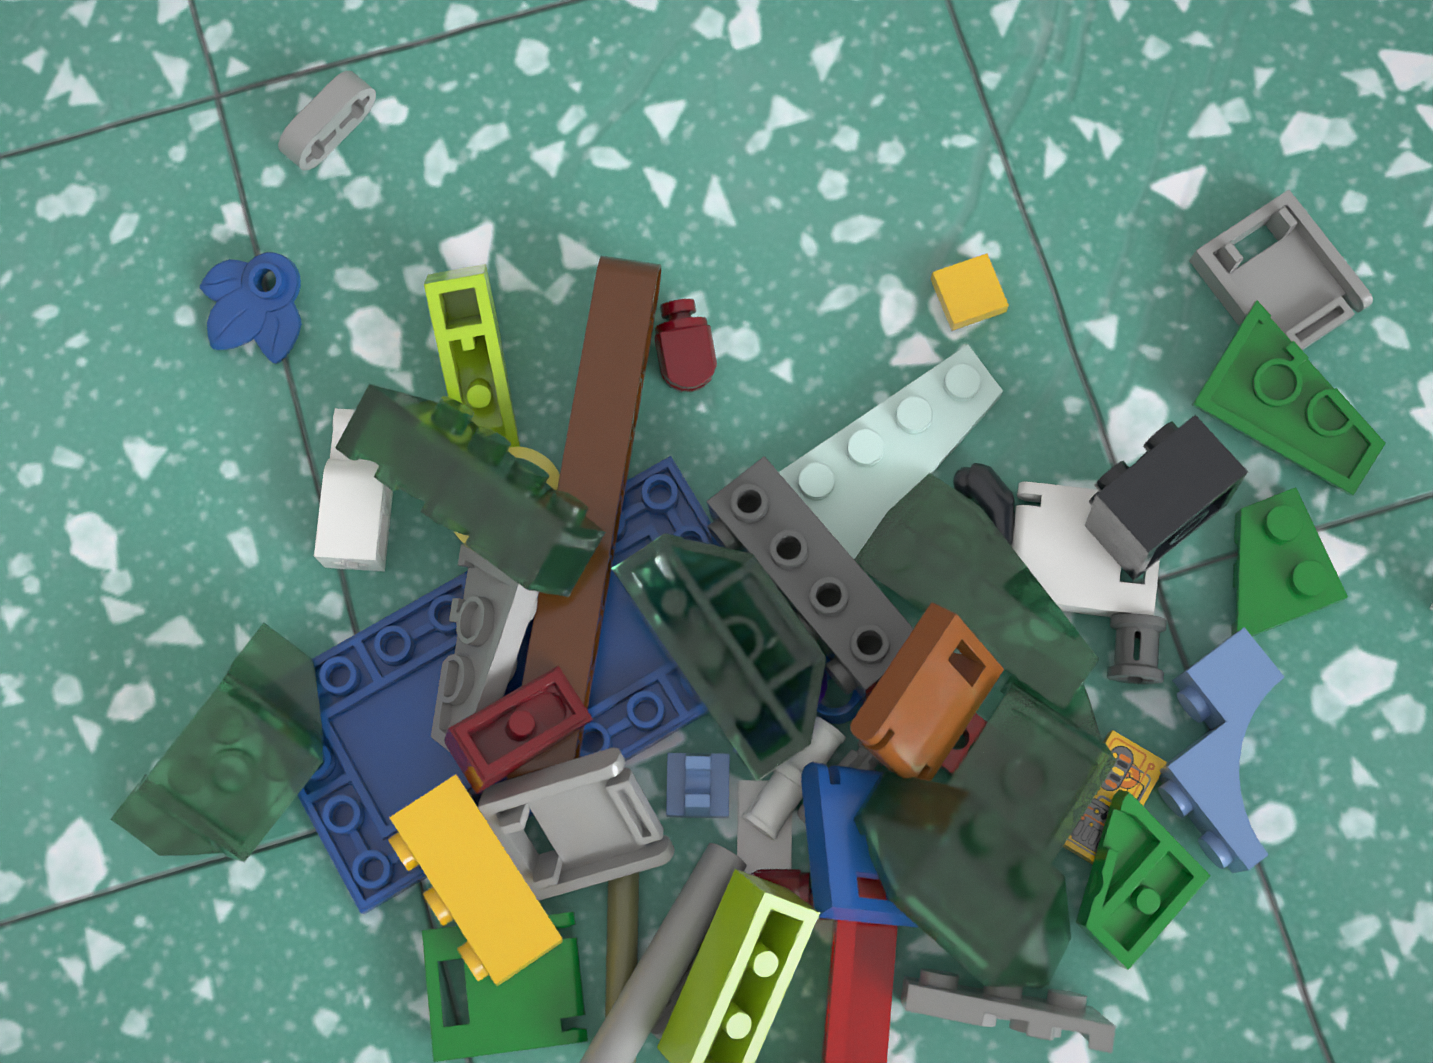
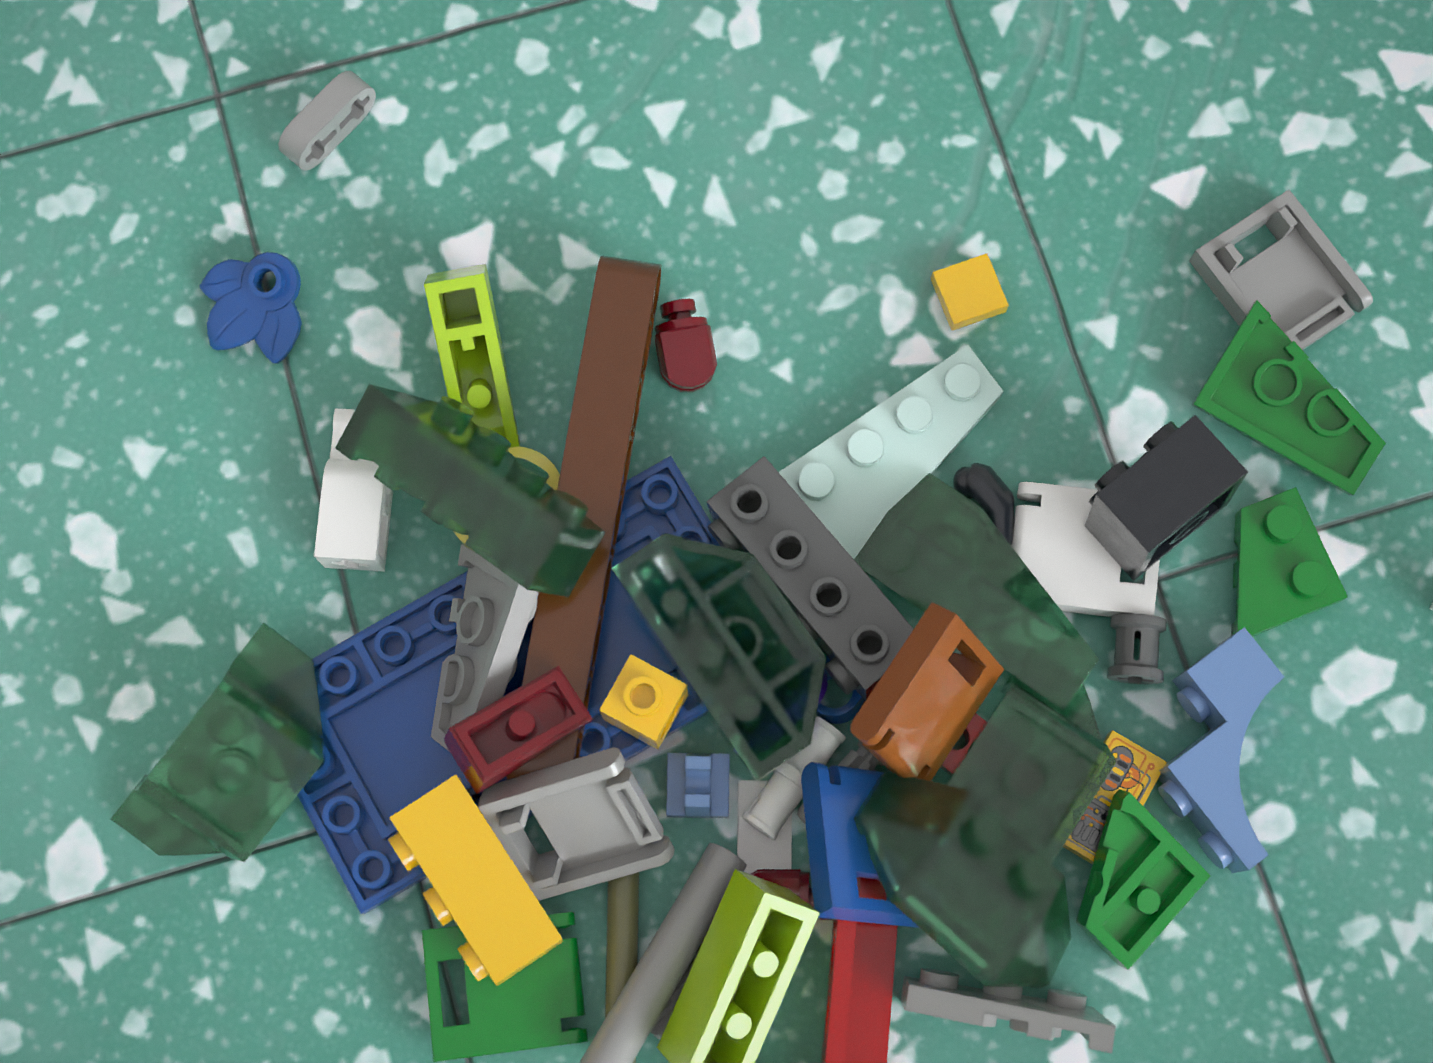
none -> yellow brick [599,654,688,750]

